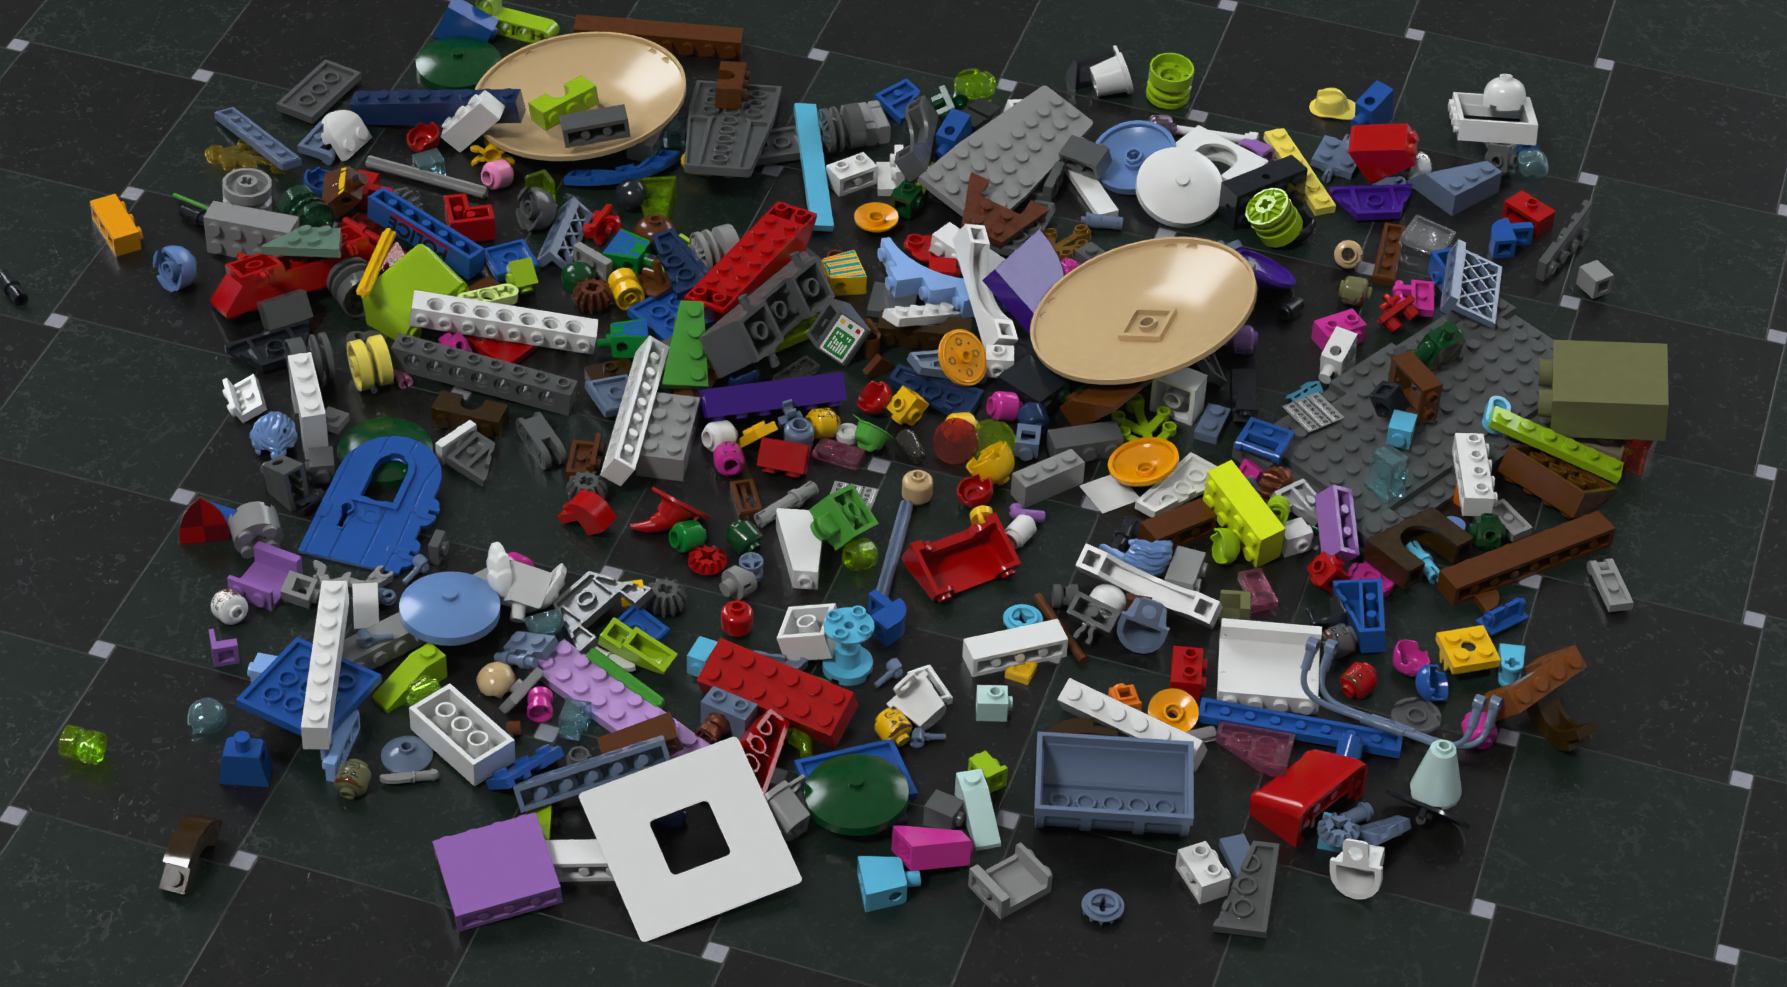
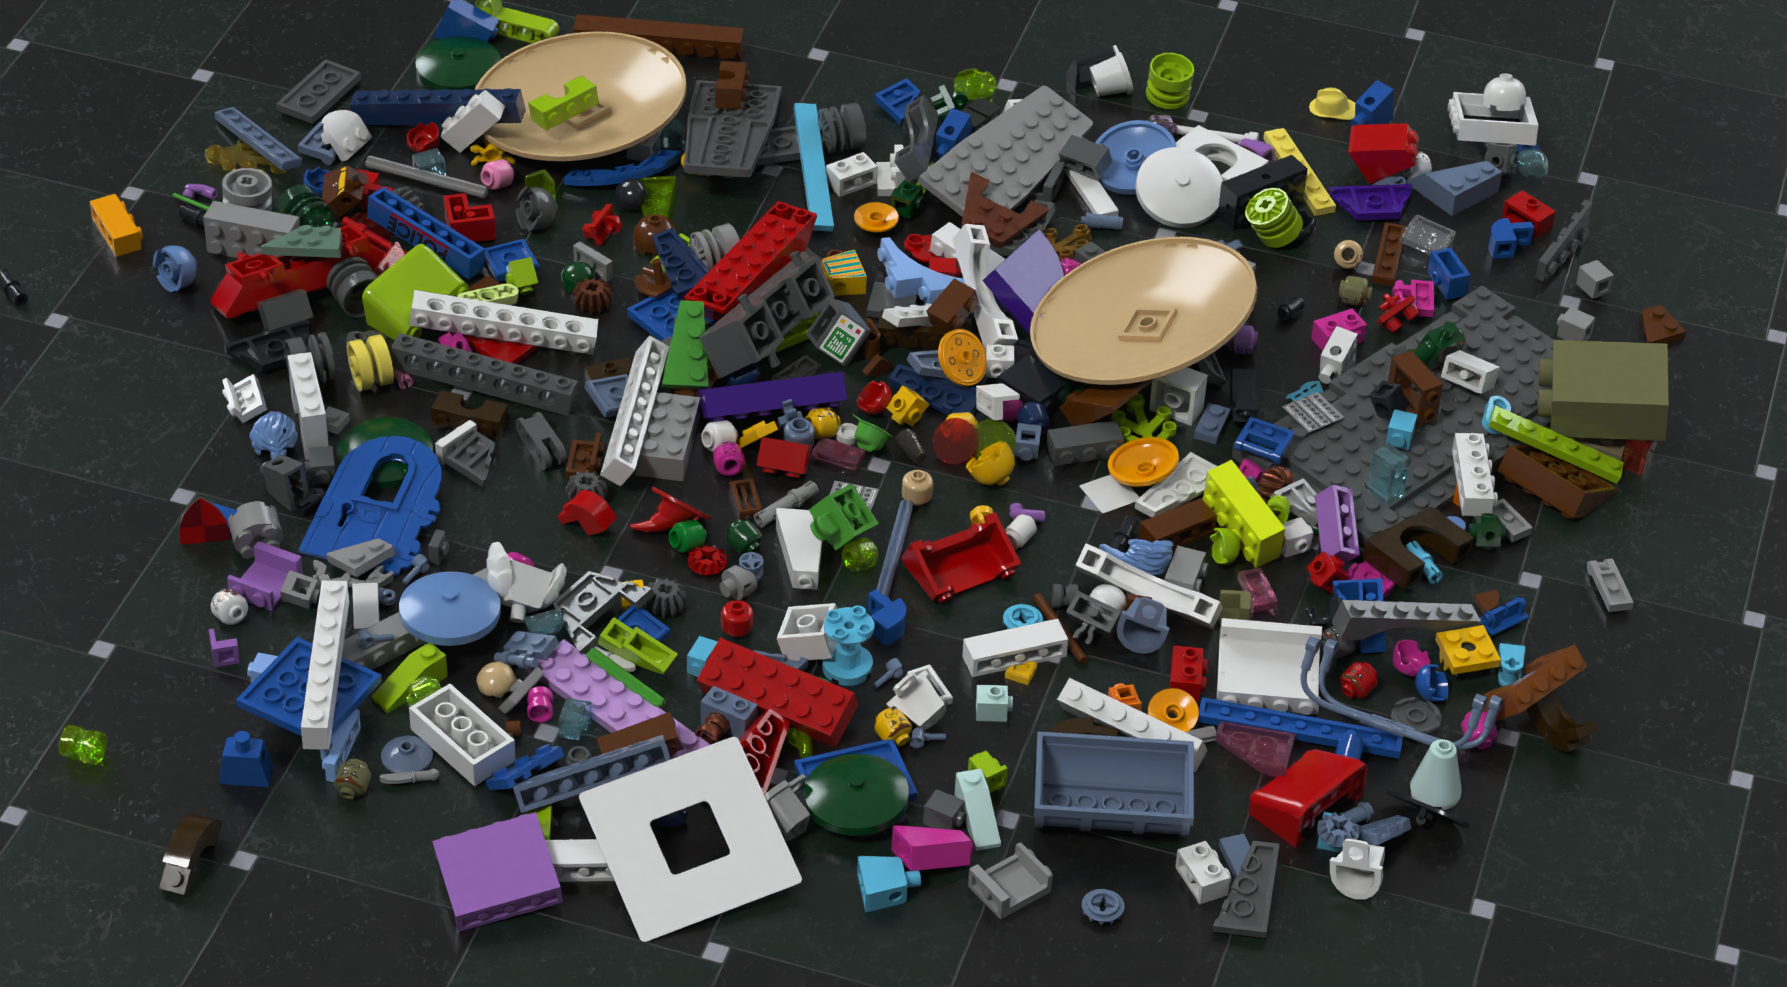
clear light blue hair [187,697,228,734] -> none
yellow axle [356,228,396,299] -> none
sand blue fence [537,197,593,269] -> none
dark grey brick [560,104,631,148] -> none
green torso [597,318,648,358] -> none
green torso [602,229,659,275] -> none
yellow wheel [608,268,645,310] -> none
light grey brick [858,100,891,146] -> none
red hair [956,474,993,509] -> none
light grey brick [1011,449,1085,508] -> none
dark purple dish [1237,249,1296,290] -> none
sand blue plate [1310,134,1357,183] -> none
reddish brown brick [1437,511,1616,606] -> none
sand blue fence [1440,239,1502,328] -> none
none -> medium lavender arm [183,184,218,200]
none -> light grey wing [326,538,395,577]
none -> reddish brown brick [926,278,979,333]
none -> white panel [976,384,1020,420]
none -> dark grey arch [1332,600,1481,640]
none -> white brick [1441,350,1500,394]
none -> light grey brick [1556,307,1595,341]
none -> reddish brown wing [1641,304,1686,344]

